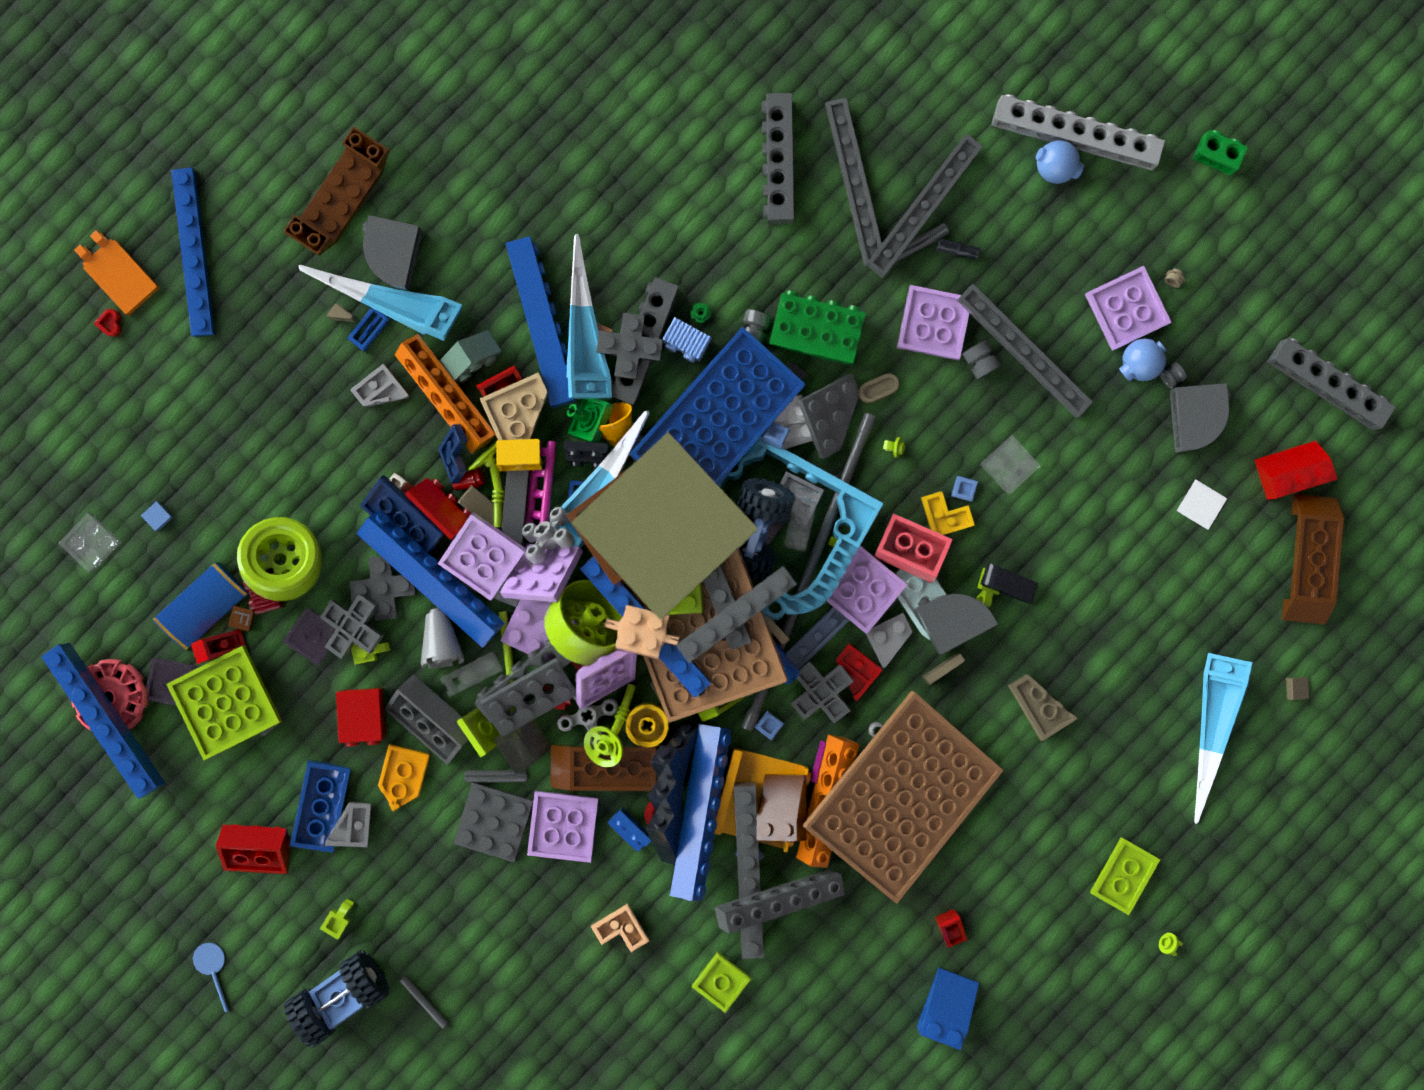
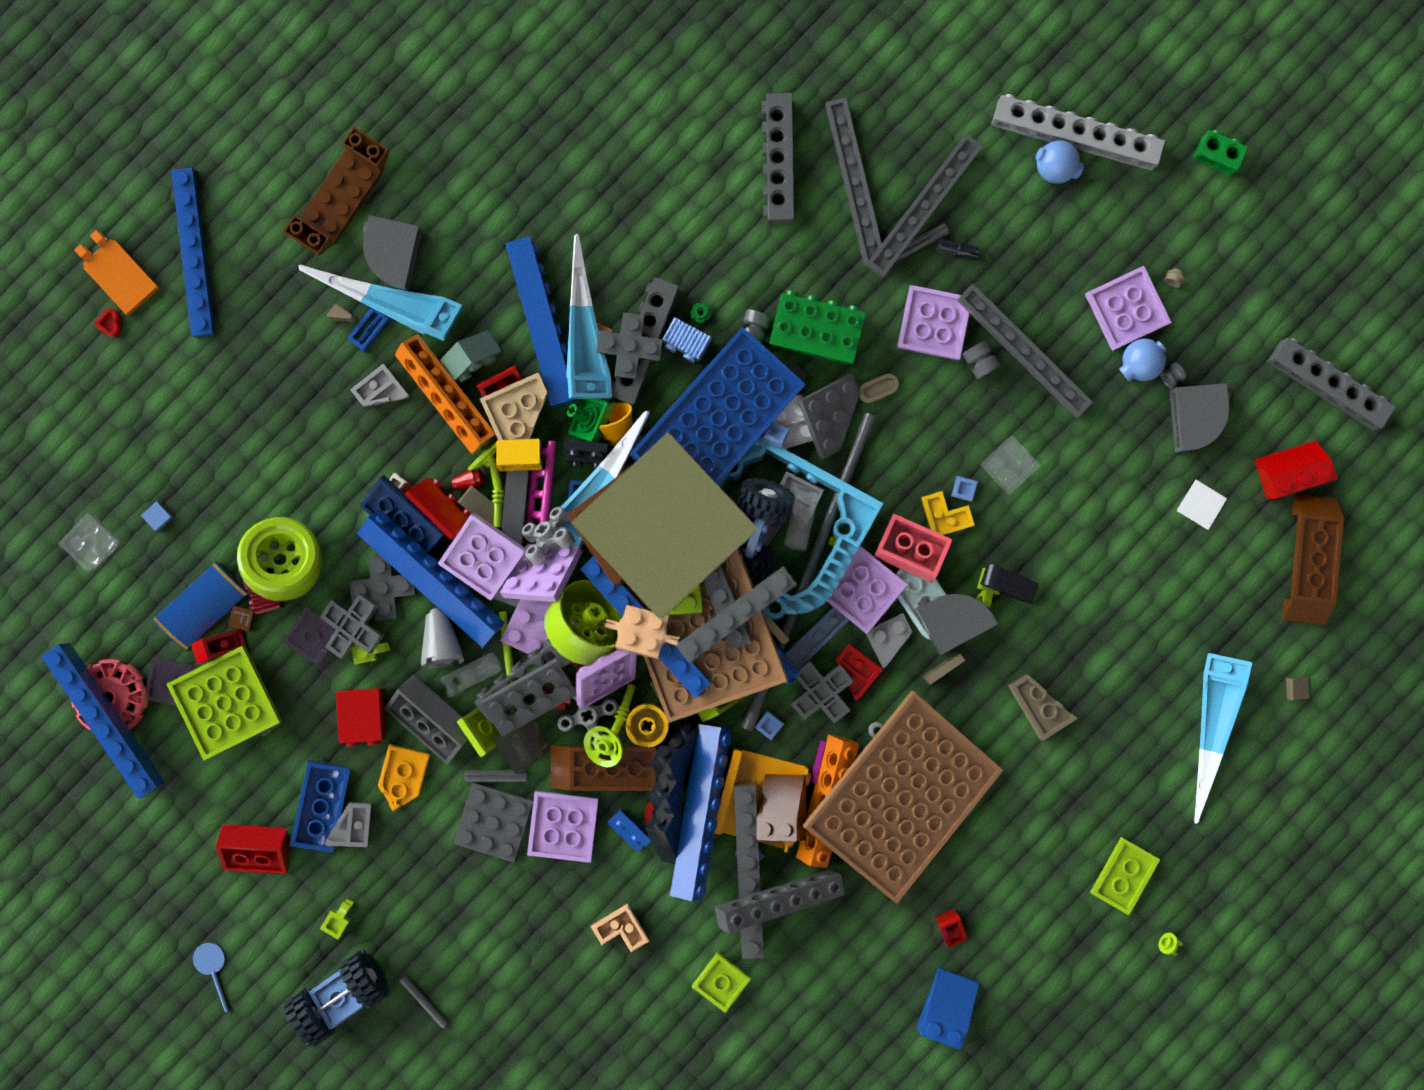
dark blue plate [438,424,467,484] -> none
lime plate [883,437,905,458] -> none

